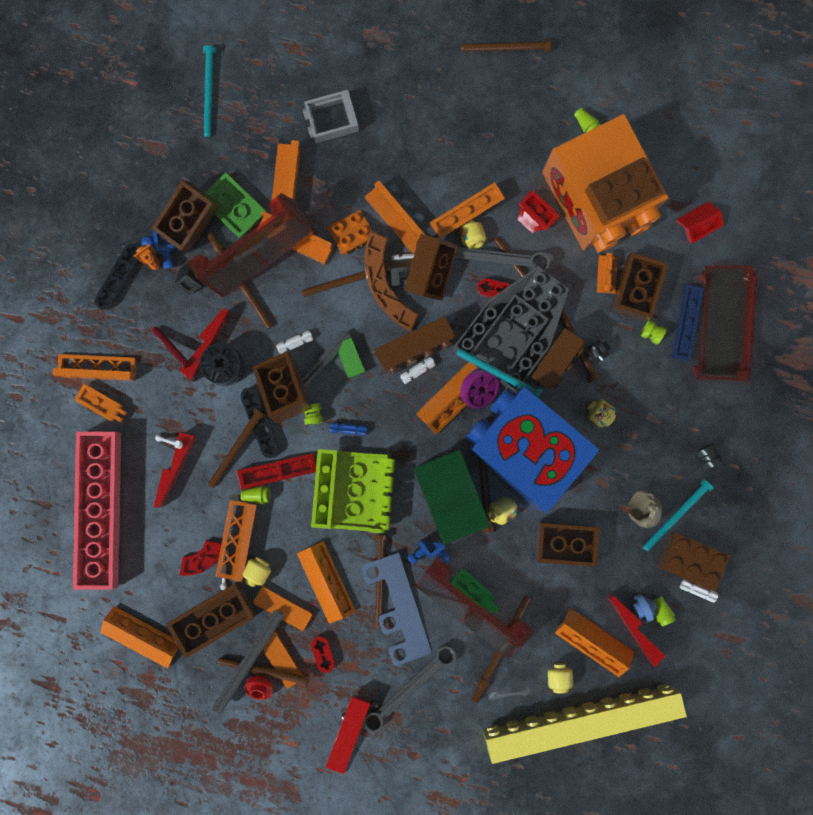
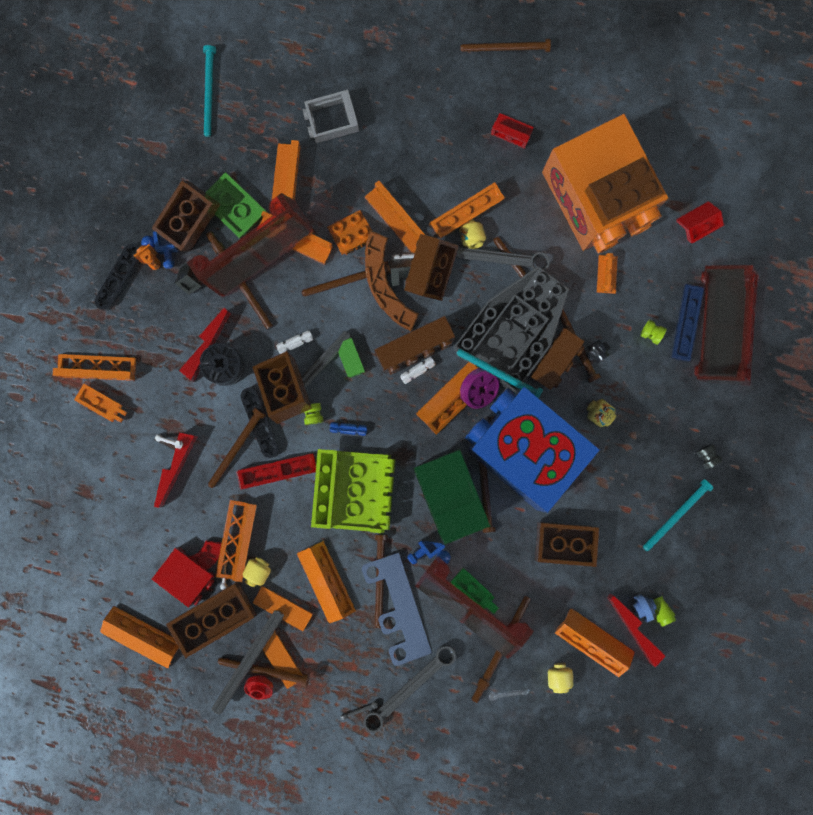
coral brick [73,432,121,590] -> none
dark red bar [152,326,190,368] -> none
lime cone [241,485,271,505] -> none
red beam [311,635,335,673] -> none
red slope [325,694,371,774] -> none
red beam [477,278,510,298] -> none
light yellow brick [483,684,687,764] -> none
light yellow head [488,496,517,525] -> none
red slope [518,190,560,233] -> none
lime cone [574,108,600,133] -> none
reddish brown brick [611,252,668,322] -> none
dark tan hair [627,490,662,528] -> none
reddish brown brick [656,531,730,592] -> none
white axle [680,579,718,603] -> none
none -> red panel [151,547,215,608]
none -> red panel [491,113,534,149]

